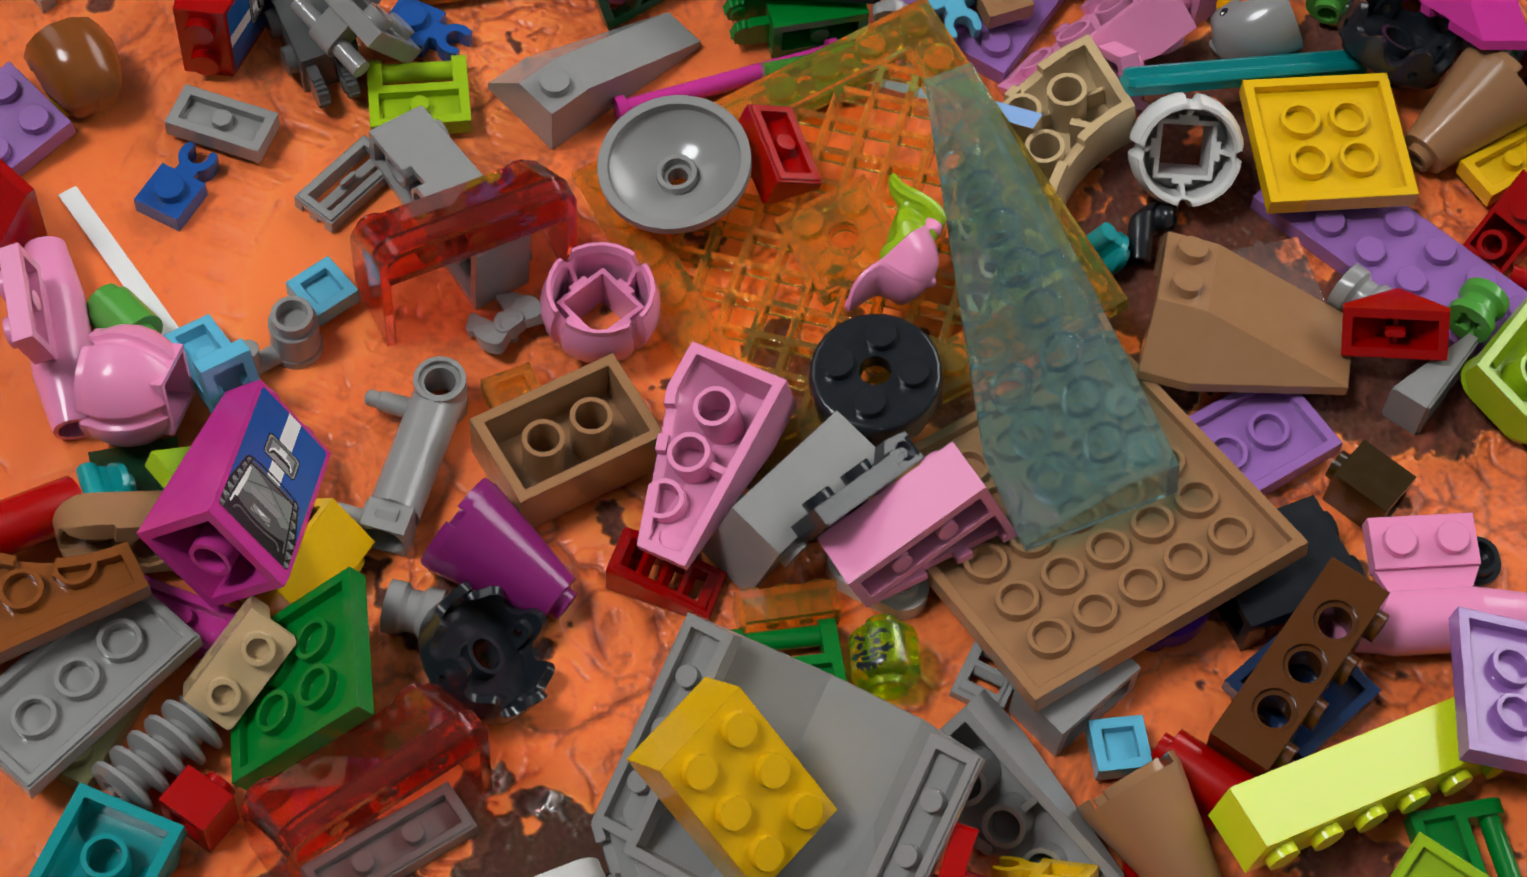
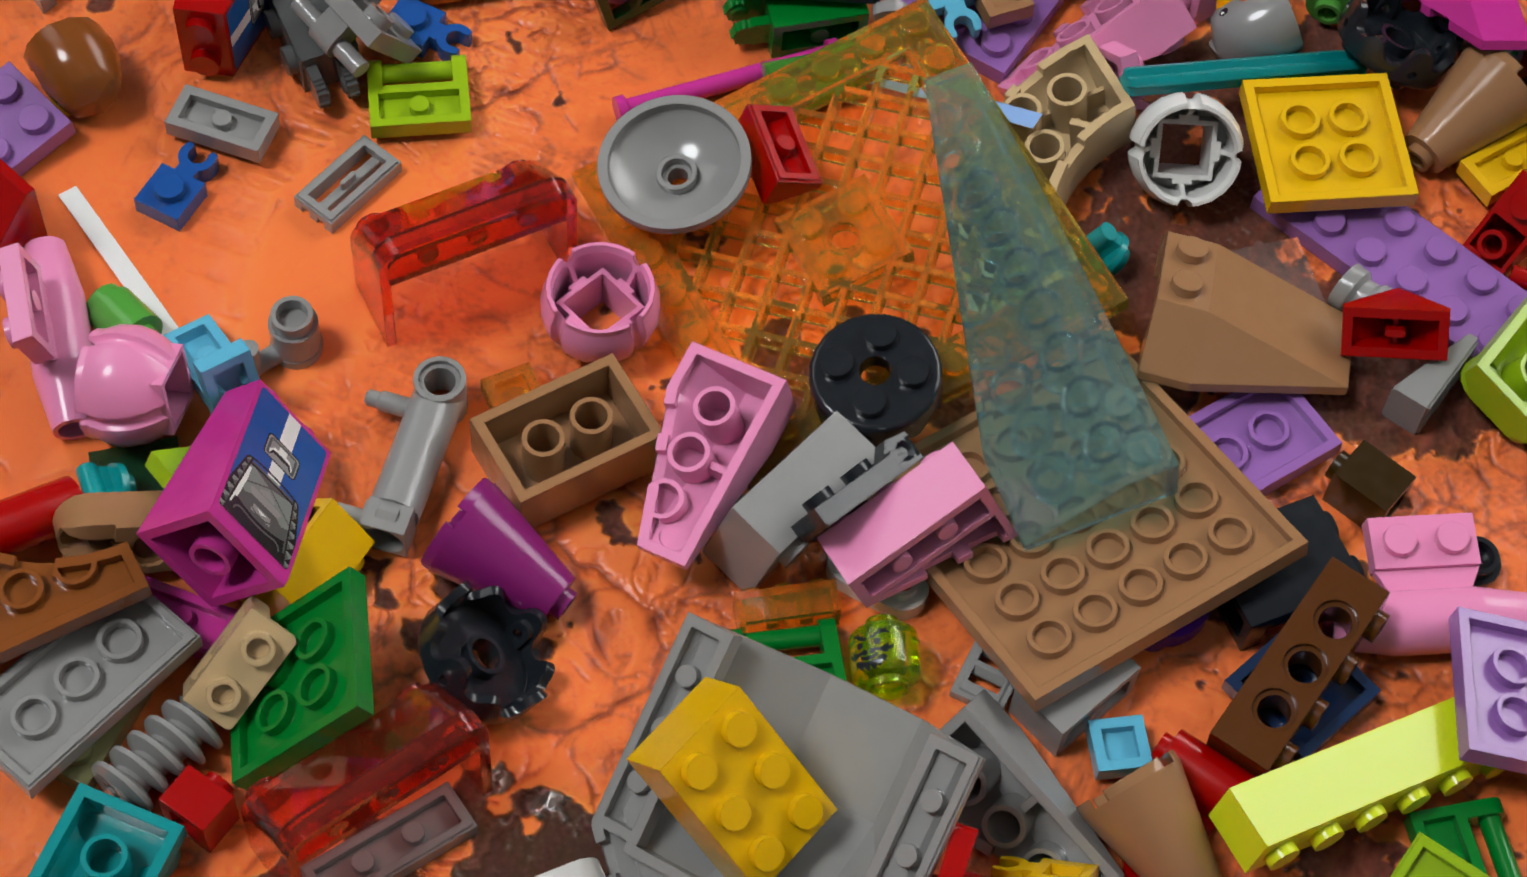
medium azure plate [285,256,360,327] -> none
light grey wedge [369,105,532,310] -> none
light grey wheel [380,579,448,639] -> none
light grey piece [466,292,543,354] -> none
light grey wedge [488,12,701,150] -> none
red slope [606,526,727,620] -> none
bright pink hair [844,173,946,312] -> none
black arm [1127,202,1178,266] -> none
bright green wheel [1447,277,1510,343] -> none

